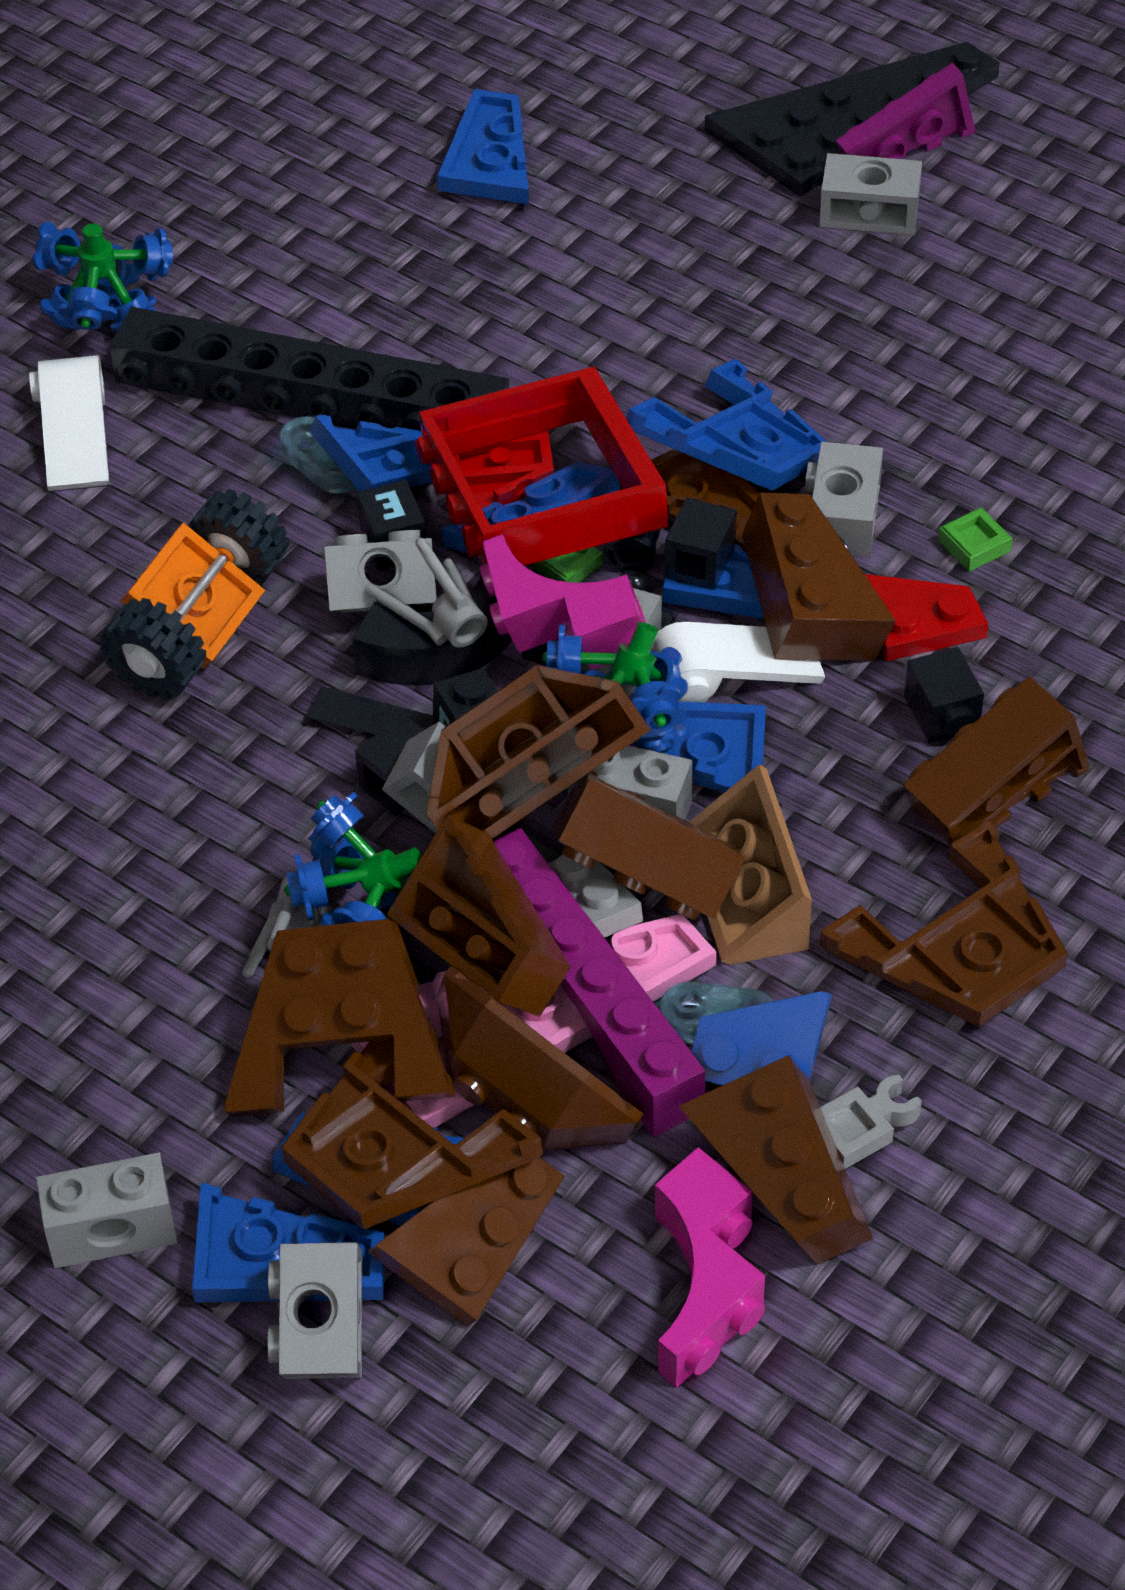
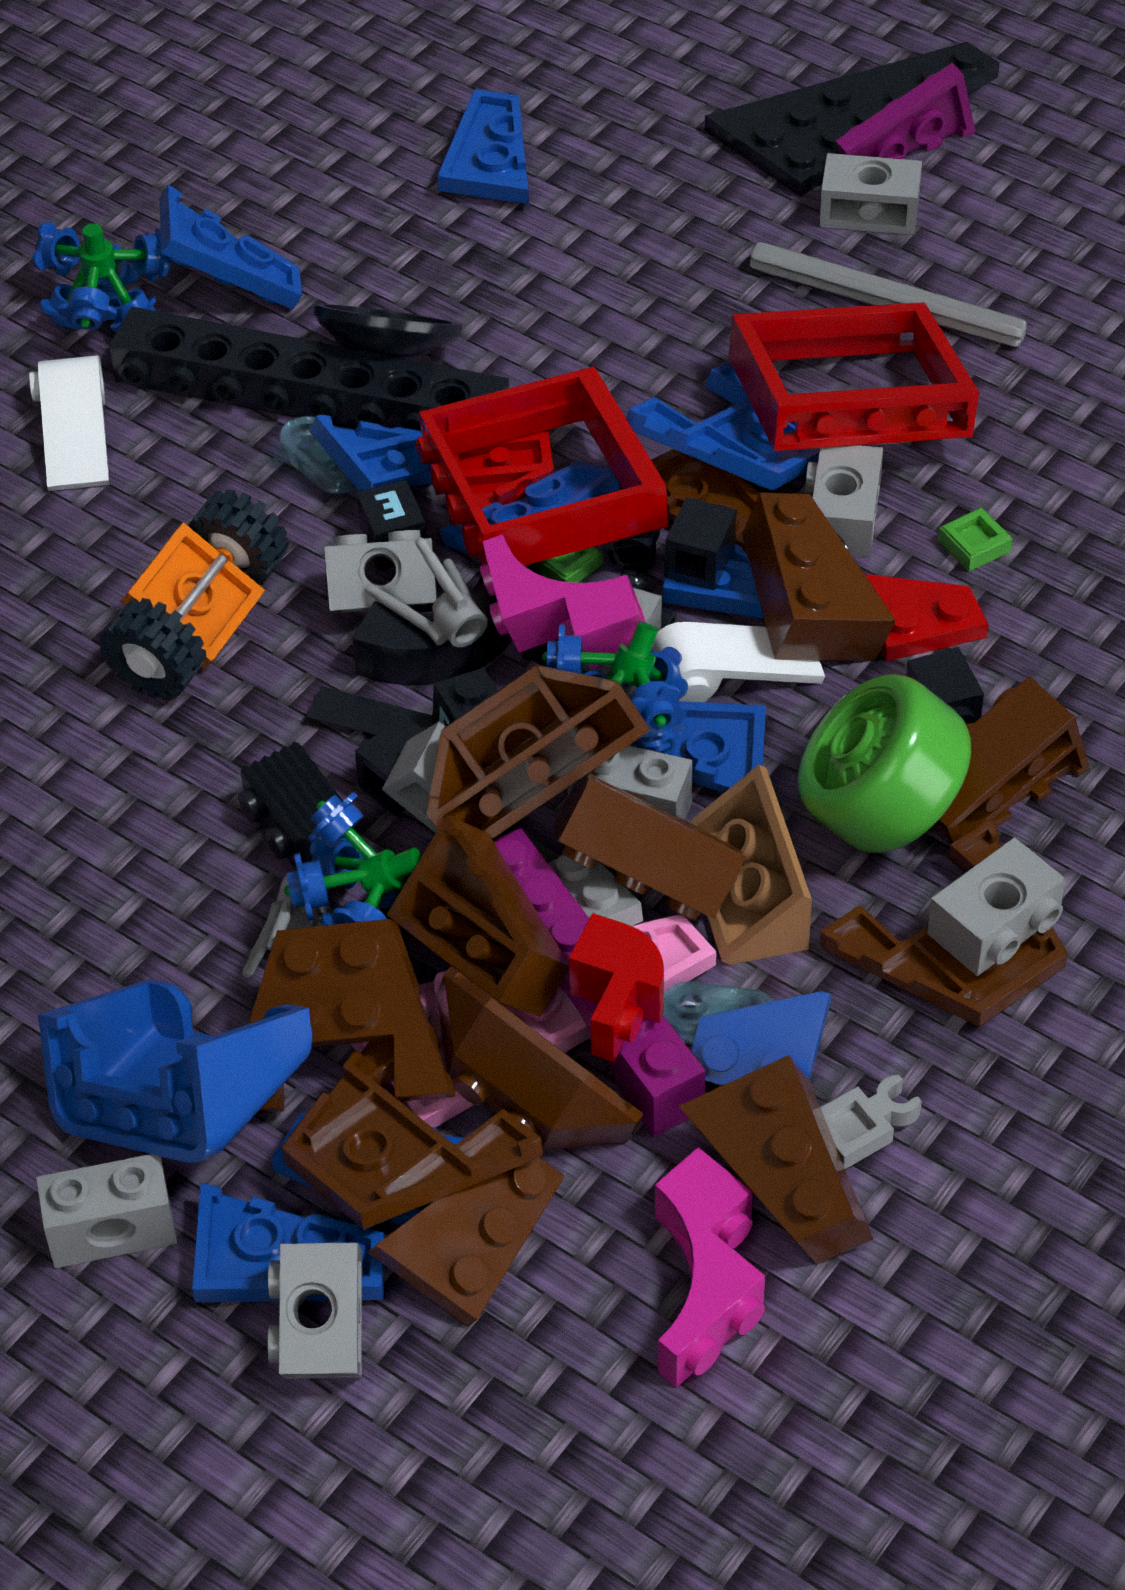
none -> blue windscreen [38,979,313,1163]
none -> blue wing [159,185,302,310]
none -> black brick [238,742,356,871]
none -> black dish [313,304,463,357]
none -> red brick [569,913,664,1062]
none -> red window [728,302,979,451]
none -> light grey axle [750,242,1027,348]
none -> bright green wheel [798,674,971,853]
none -> light grey brick [927,837,1066,976]

